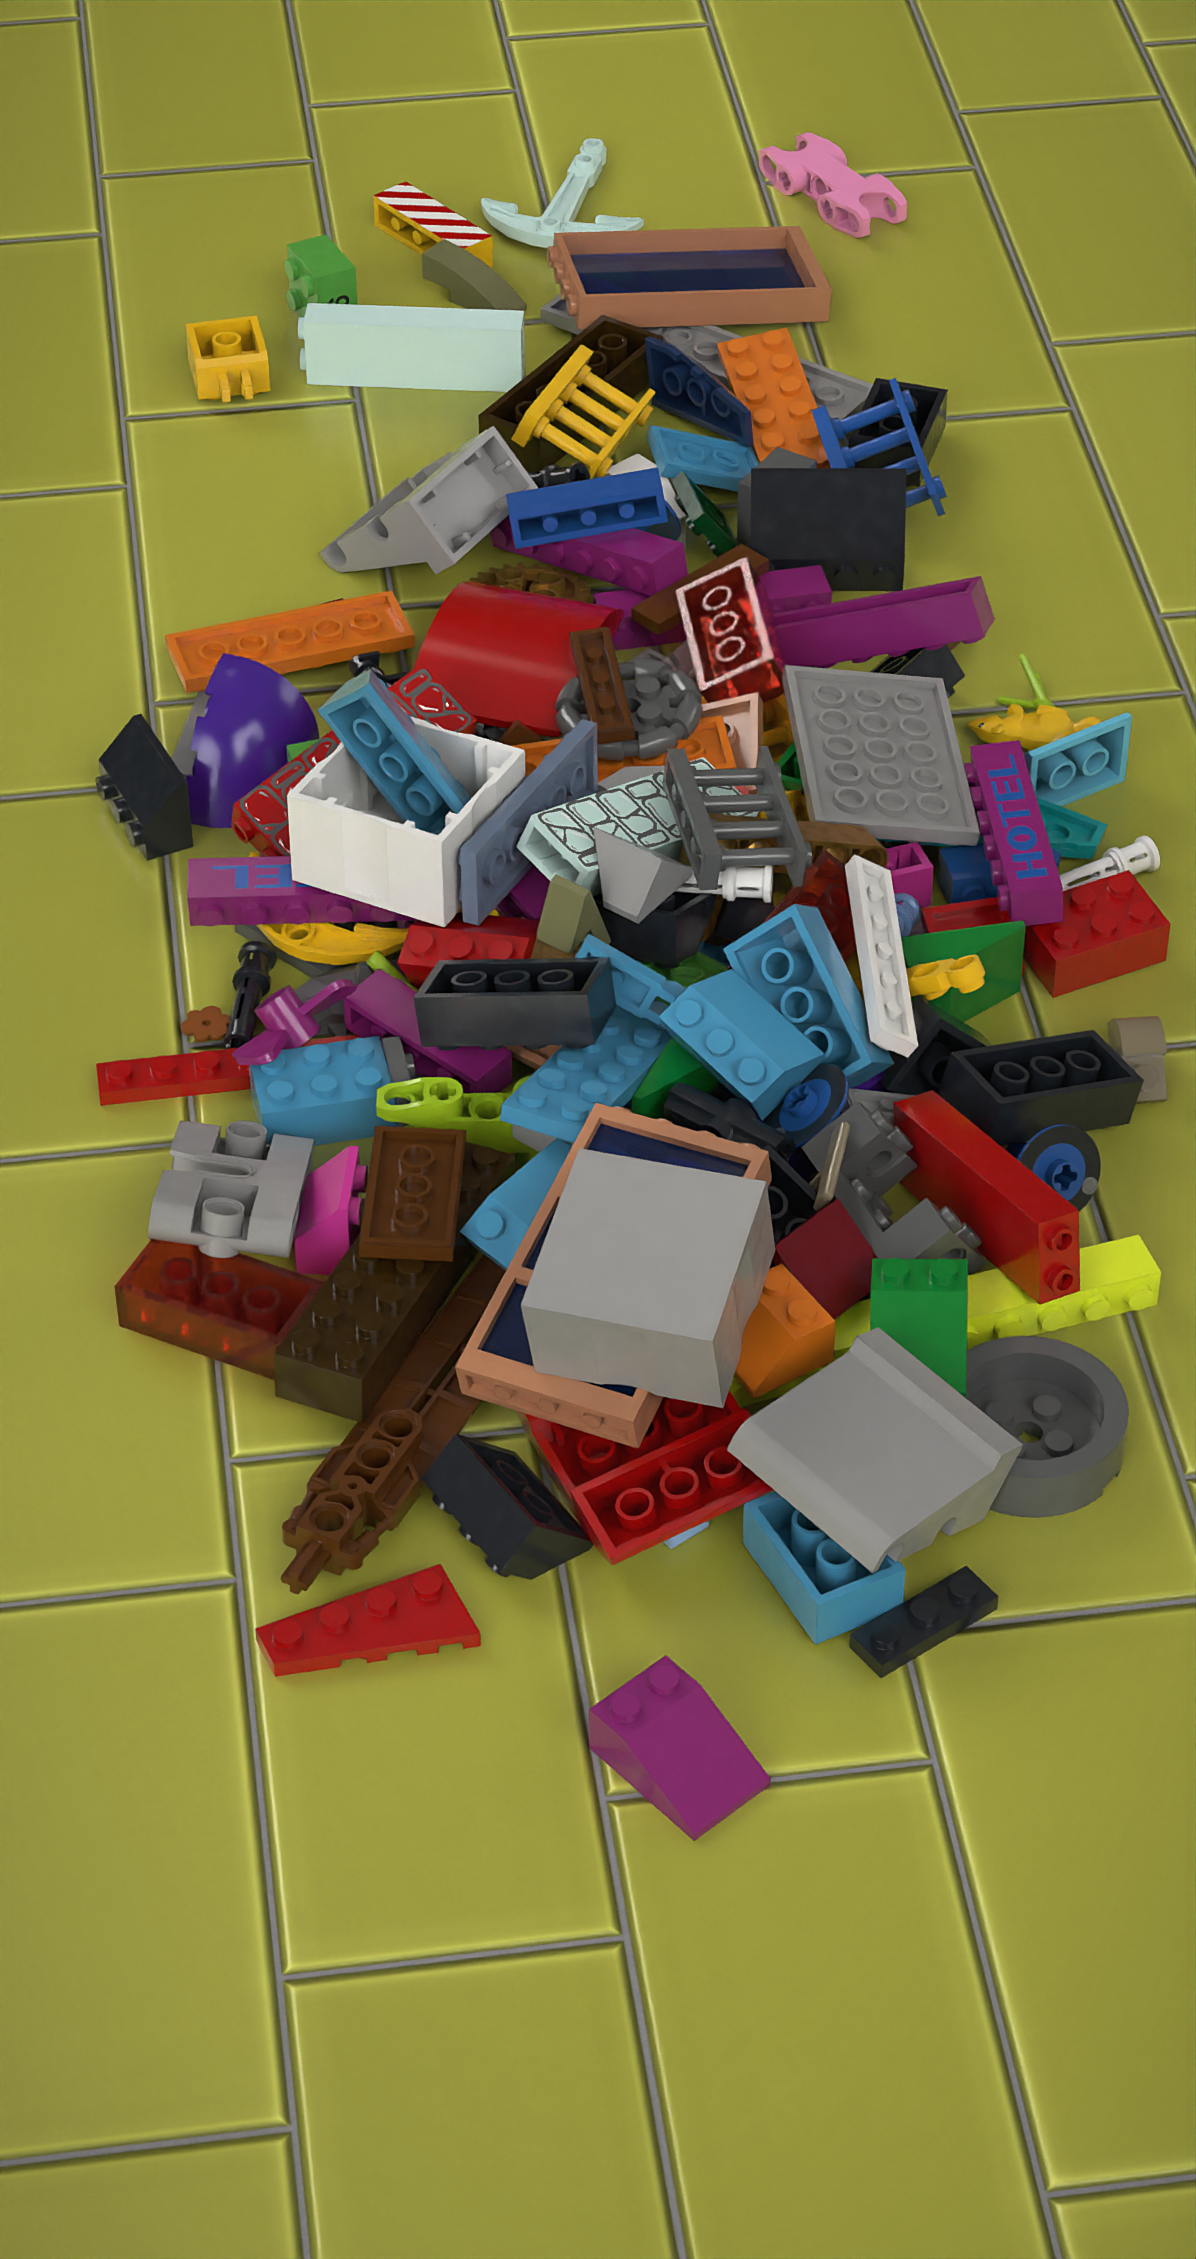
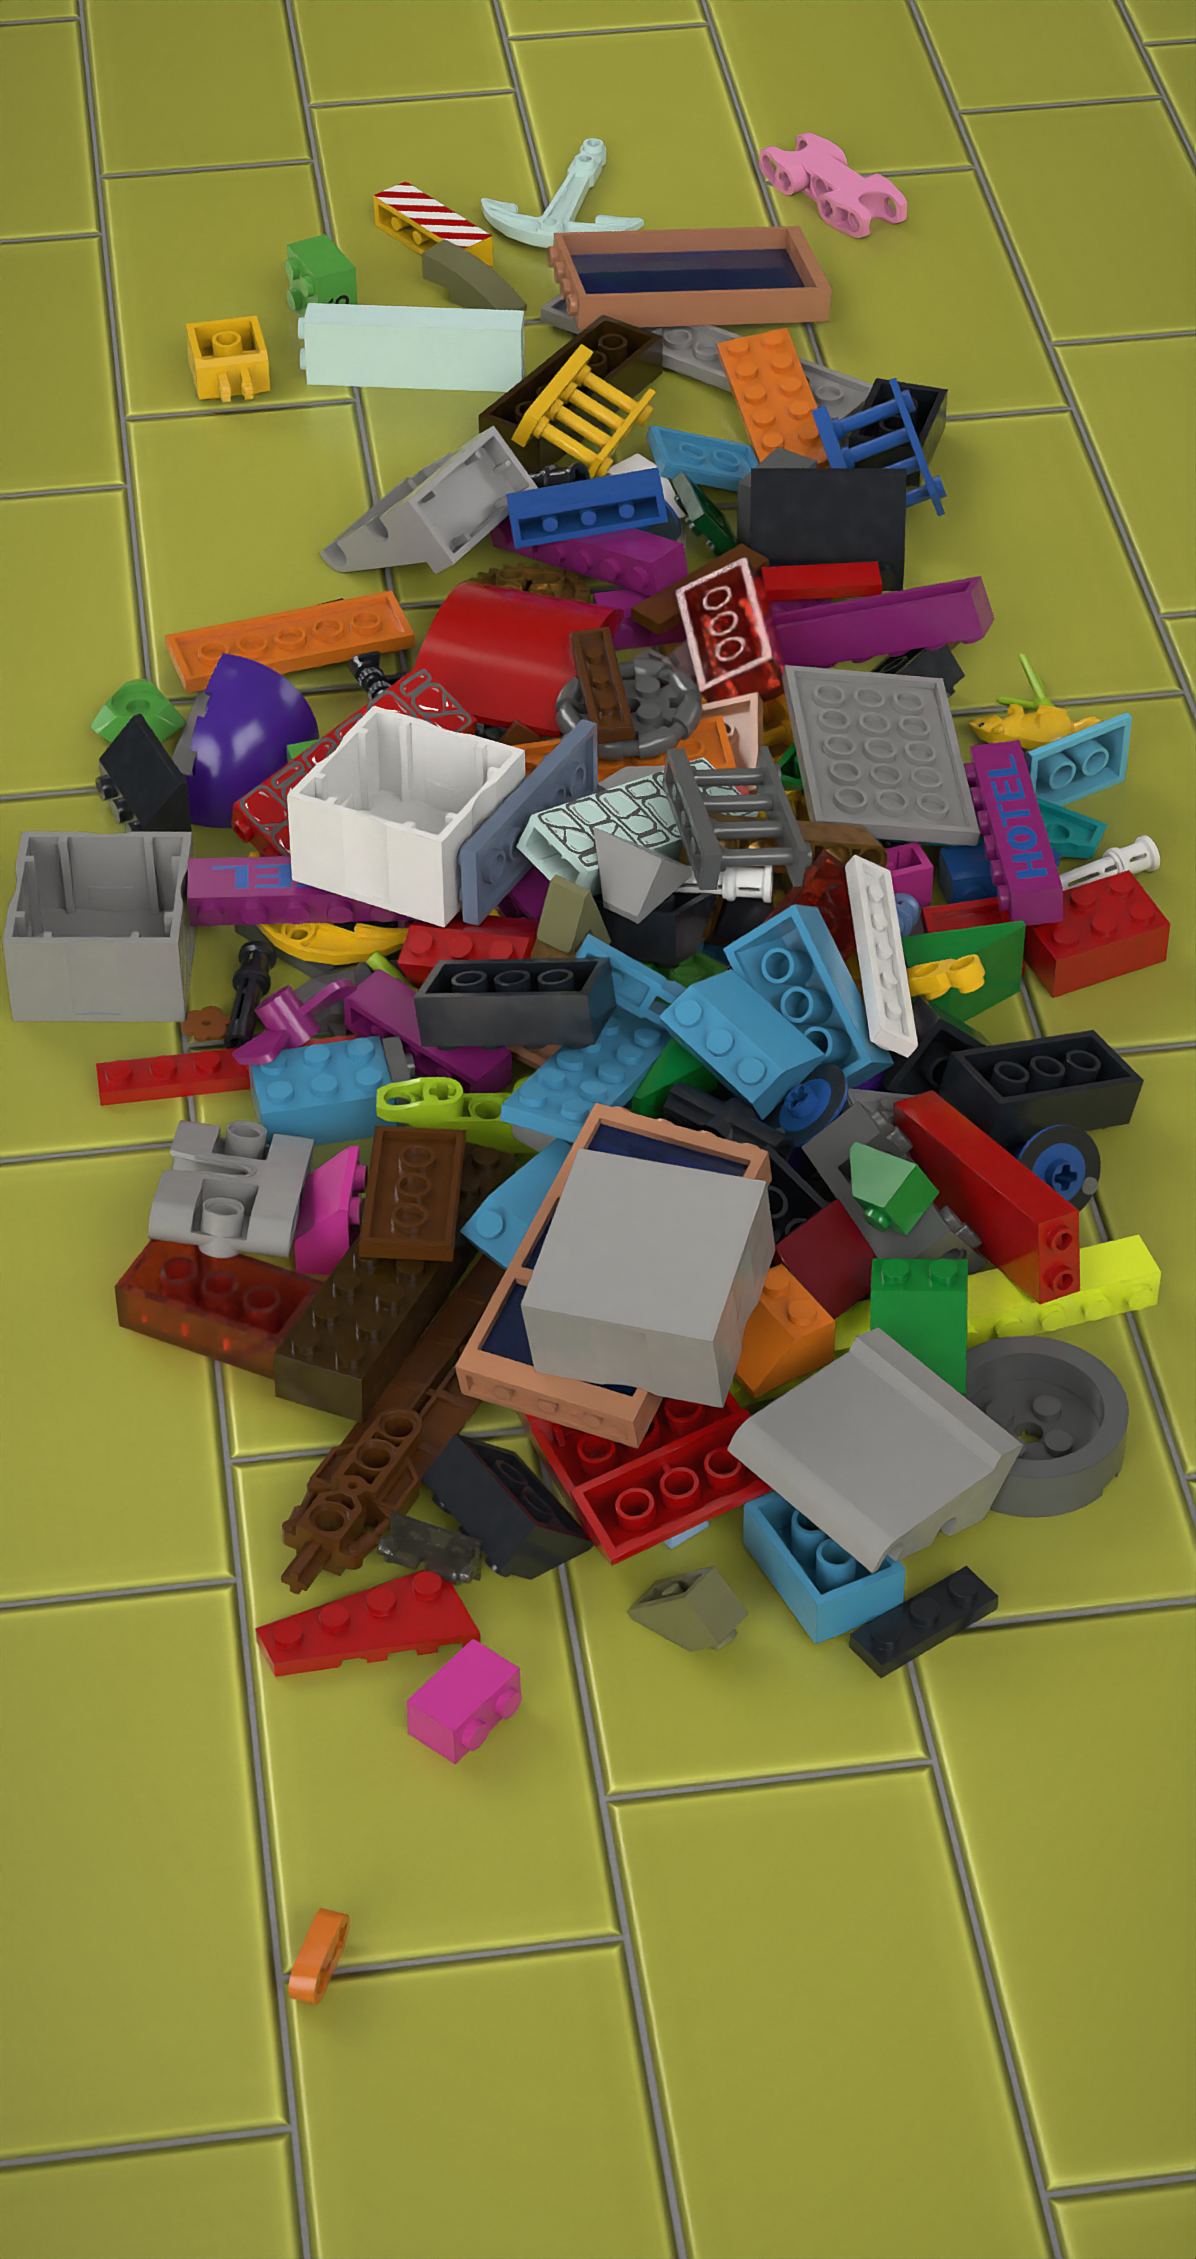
dark azure slope [317,669,471,835] -> none
magenta slope [589,1655,771,1841] -> none
dark blue wedge [645,336,754,447] -> none
dark tan piece [809,1121,850,1211] -> none
dark tan brick [1107,1016,1167,1104] -> none
none -> light grey tile [2,831,197,1022]
none -> bright green hat [90,679,186,742]
none -> orange beam [288,1908,350,2005]
none -> clear smoke hinge [377,1511,483,1586]
none -> dark pink brick [406,1639,522,1764]
none -> olive slope [627,1566,749,1652]
none -> red tile [761,562,882,602]
none -> green slope [850,1142,939,1236]

